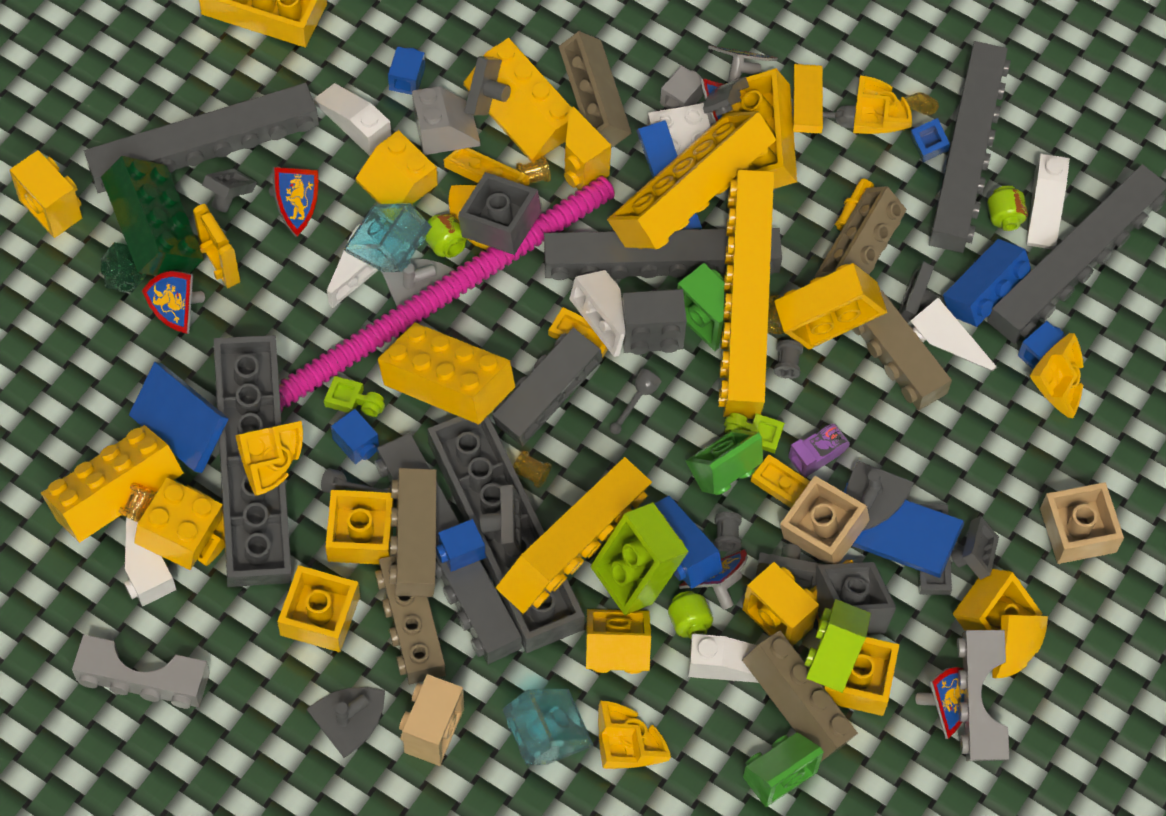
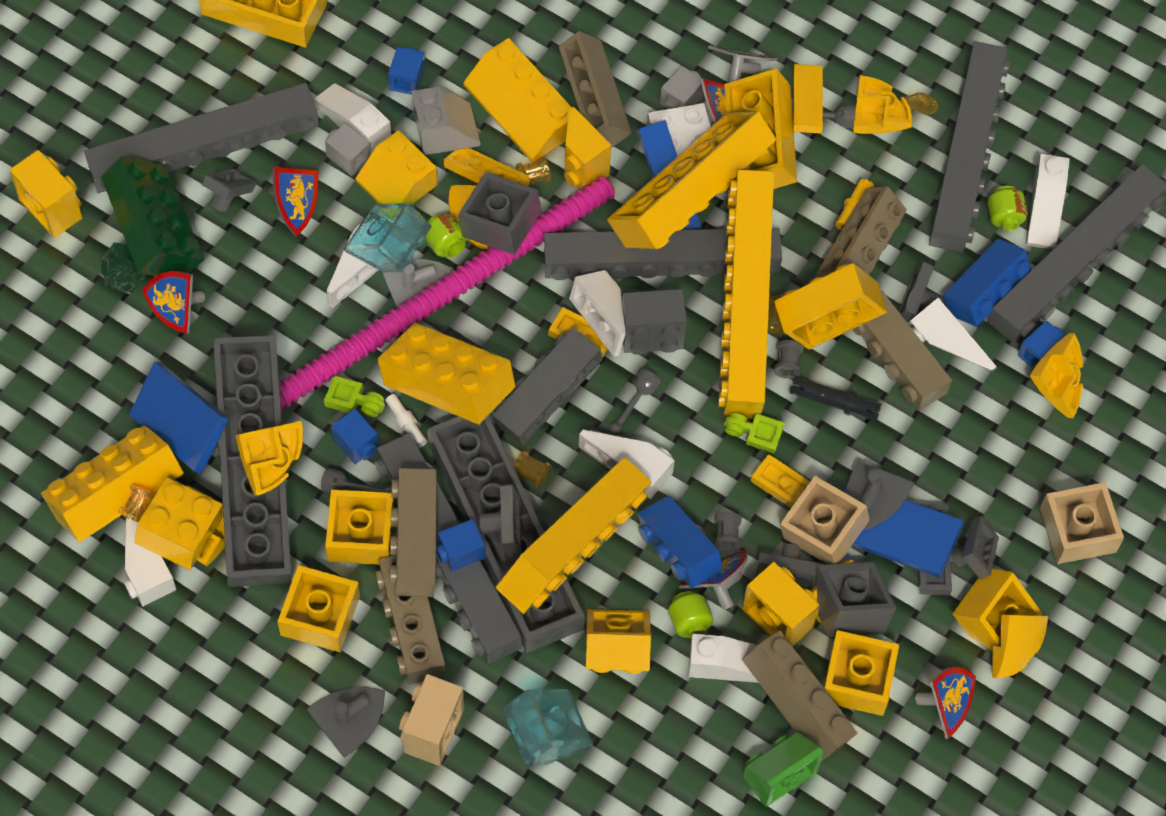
light grey arch [72,634,210,709] -> none
yellow container [193,204,240,289] -> none
dark grey tile [464,56,511,116] -> none
lime brick [590,503,689,615] -> none
yellow brick [598,701,671,769] -> none
bright green slope [677,263,725,351] -> none
bright green slope [686,429,763,495] -> none
dark grey slope [703,76,749,116] -> none
medium lavender leg [788,424,850,478] -> none
lime brick [804,599,871,693] -> none
blue brick [911,118,950,162] -> none
light grey arch [957,630,1009,761] -> none
none -> light grey brick [325,123,371,176]
none -> white bar [386,394,427,448]
none -> white slope [579,430,675,499]
none -> black pin [790,376,882,422]

